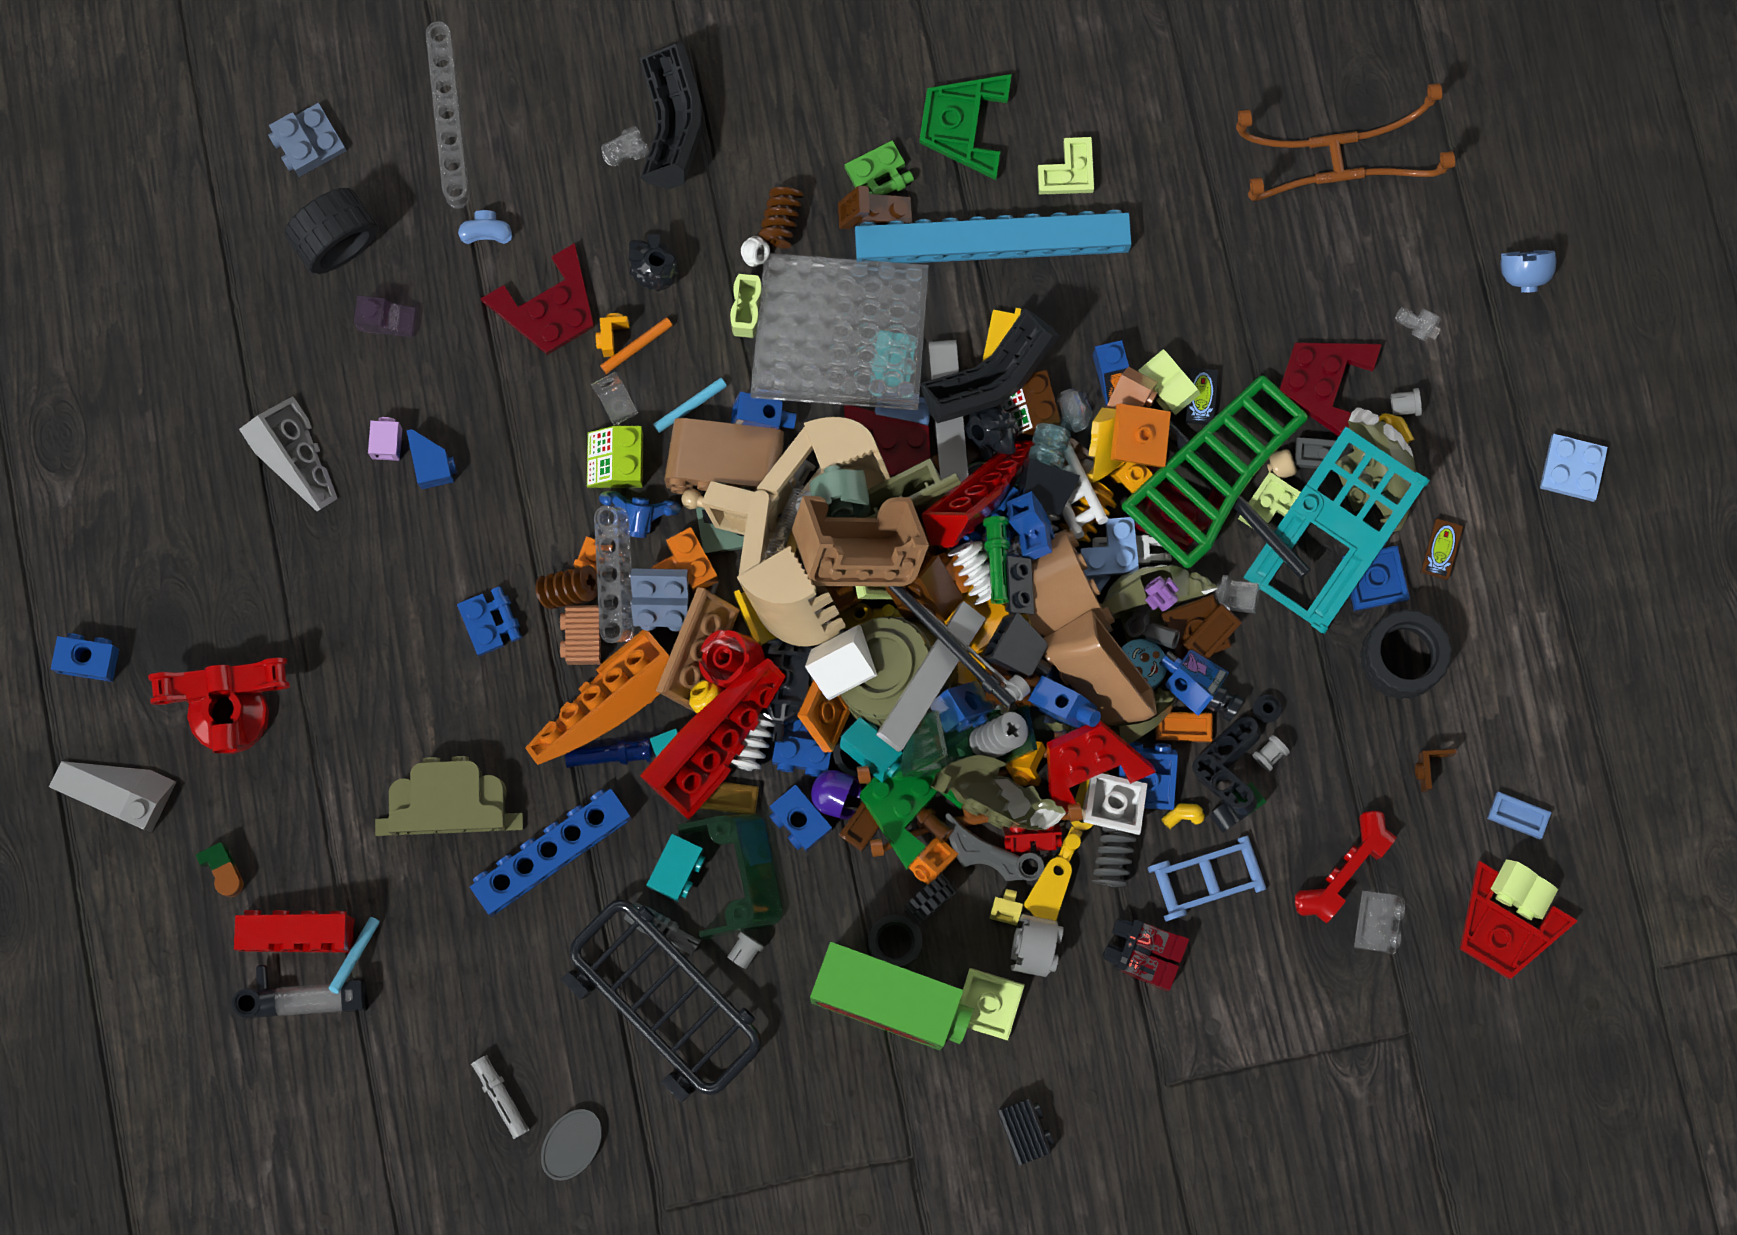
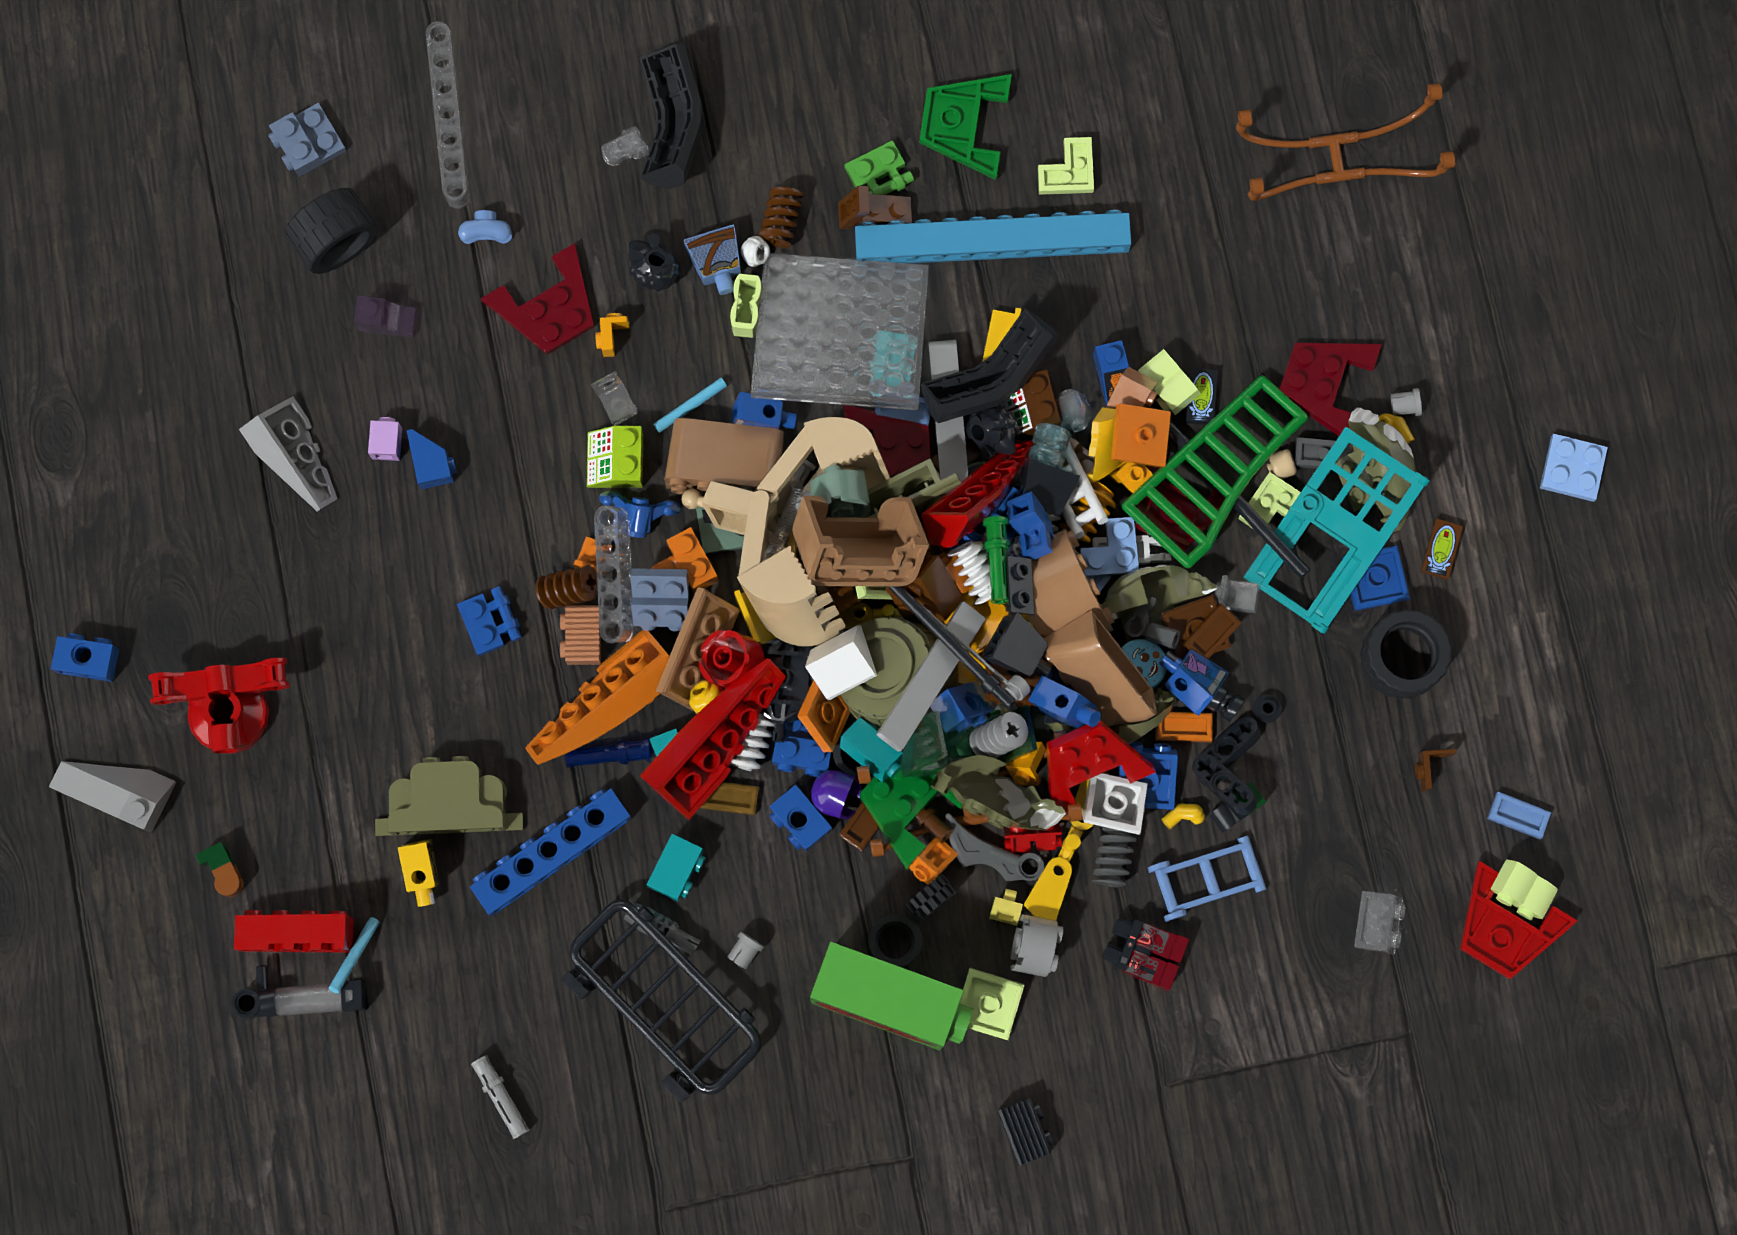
dark grey piece [541,1109,602,1181] -> none
orange bar [600,317,673,374] -> none
clear green windscreen [678,814,783,940] -> none
medium lavender gear [1144,576,1179,611] -> none
light grey bush [1252,735,1290,772] -> none
red plate [1295,811,1397,924] -> none
clear plate [1395,307,1442,341] -> none
medium blue cylinder [1500,250,1557,292] -> none
none -> yellow torso [398,839,439,907]
none -> torso [684,224,741,295]

